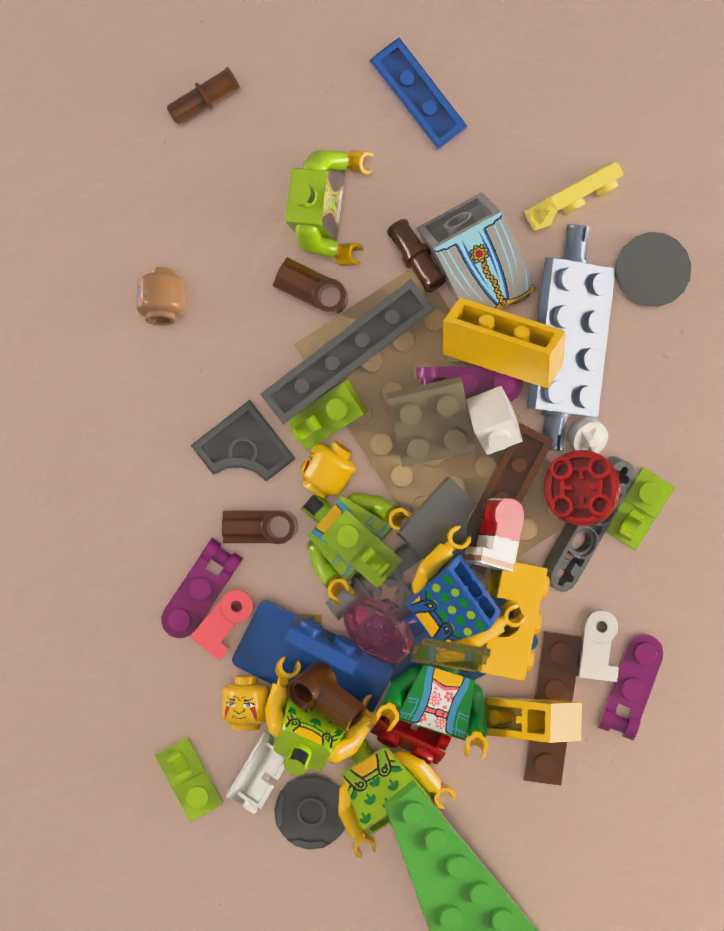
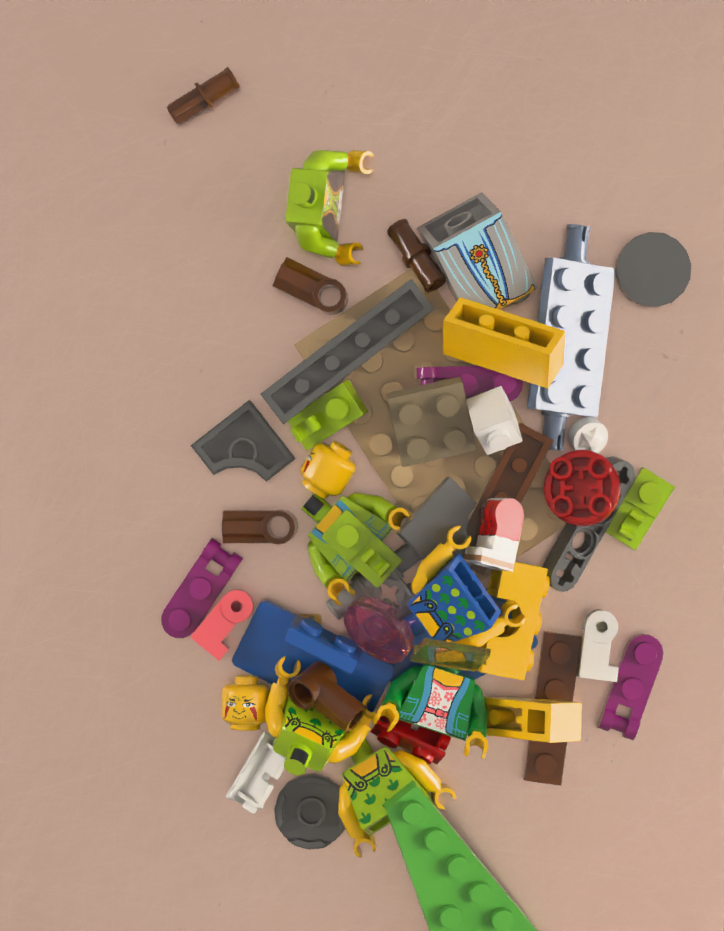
medium nougat head [136,267,186,326] -> none
lime plate [155,736,224,822] -> none
blue tile [369,37,468,151] -> none
light yellow hinge [523,162,624,231] -> none

